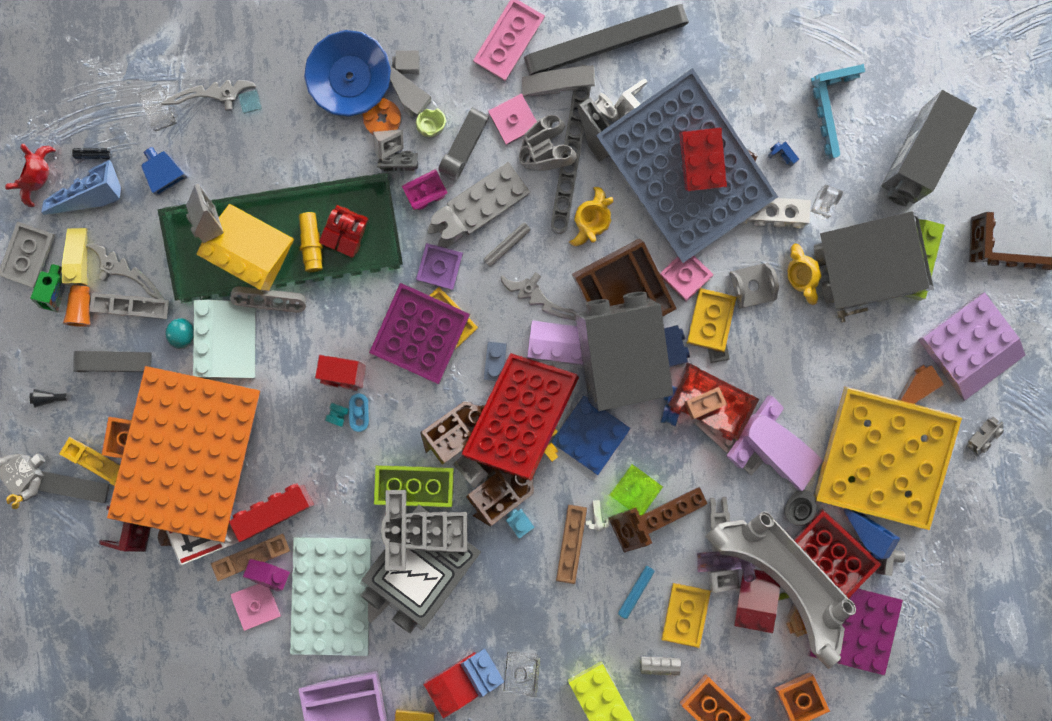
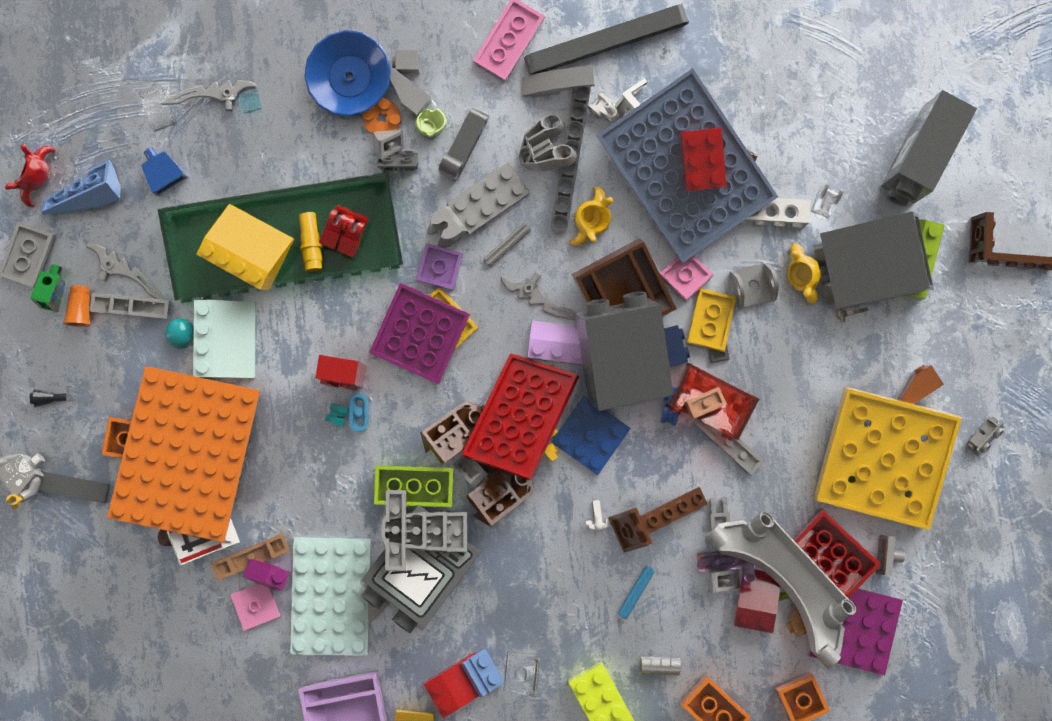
yellow slope [59,437,120,486] -> none
light yellow slope [62,228,88,286] -> none
black axle [72,148,111,159] -> none
dark grey beam [73,351,152,372] -> none
dark red hose [99,505,151,552] -> none
light grey slope [186,184,224,243] -> none
red brick [229,483,314,542] -> none
light grey beam [230,286,306,313] -> none
dark pink bracket [402,169,448,210] -> none
sand blue plate [484,342,507,381] -> none
bright pink plate [488,93,537,145] -> none
medium azure bracket [505,508,534,539] -> none
medium nougat tile [556,504,587,584] -> none
dark grey slope [577,97,610,162] -> none
clear neon green brick [608,464,663,515] -> none
yellow tile [661,583,711,648] -> none
lavender slope [726,396,823,491] -> none
blue bracket [768,141,799,167] -> none
dark grey piece [785,490,817,526] -> none
medium azure bracket [811,64,865,159] -> none
blue slope [844,508,901,560] -> none
lavender slope [918,292,1026,401] -> none

